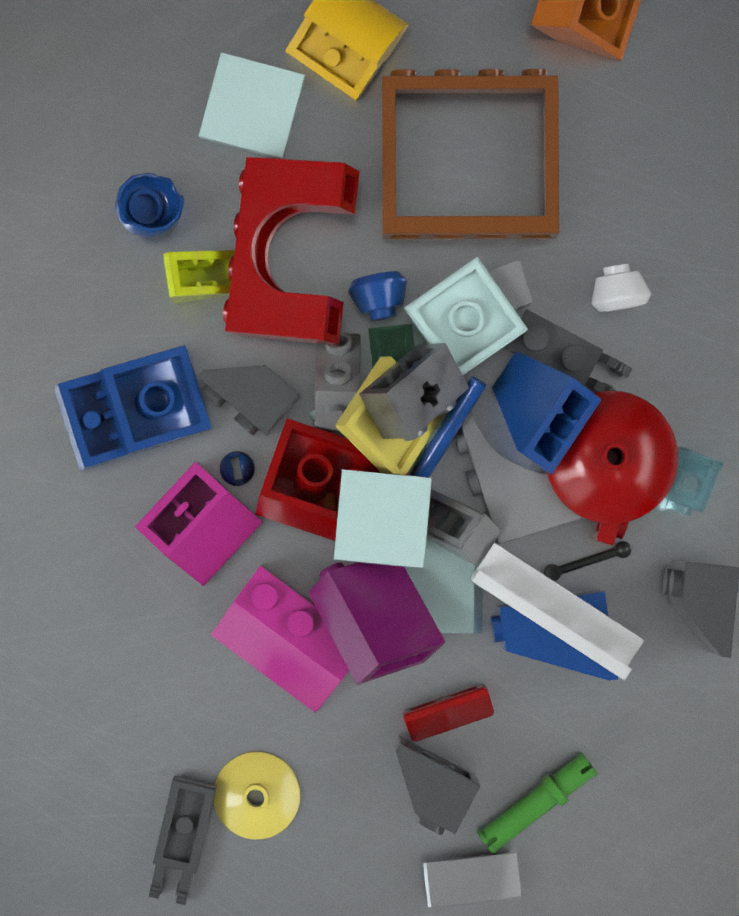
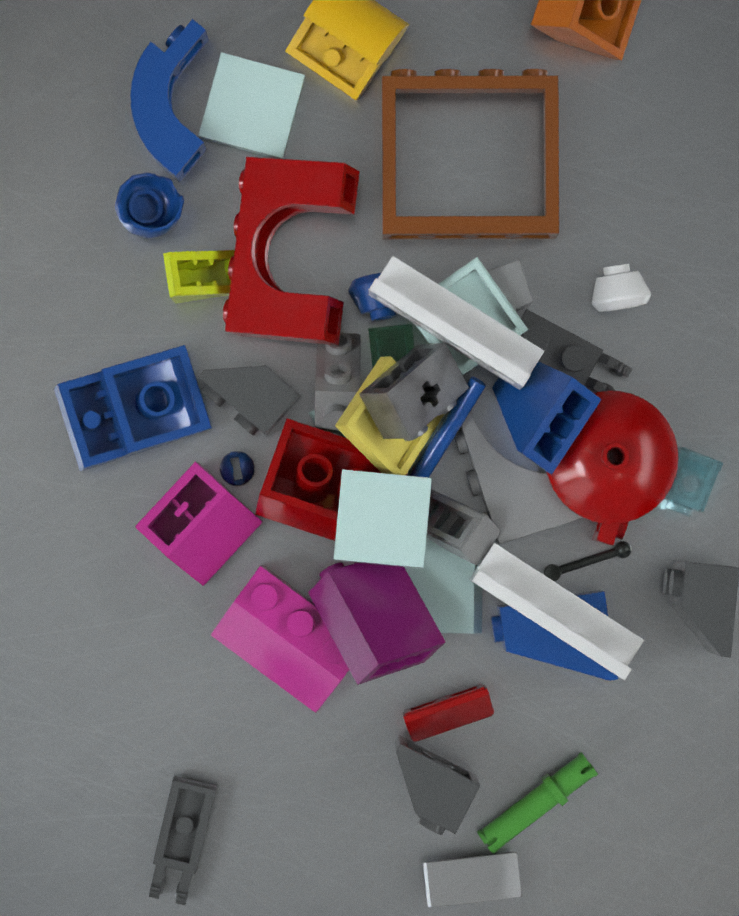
light yellow dish [213,751,300,840] -> none
none -> blue arch [130,19,209,183]
none -> white fence [369,256,544,390]

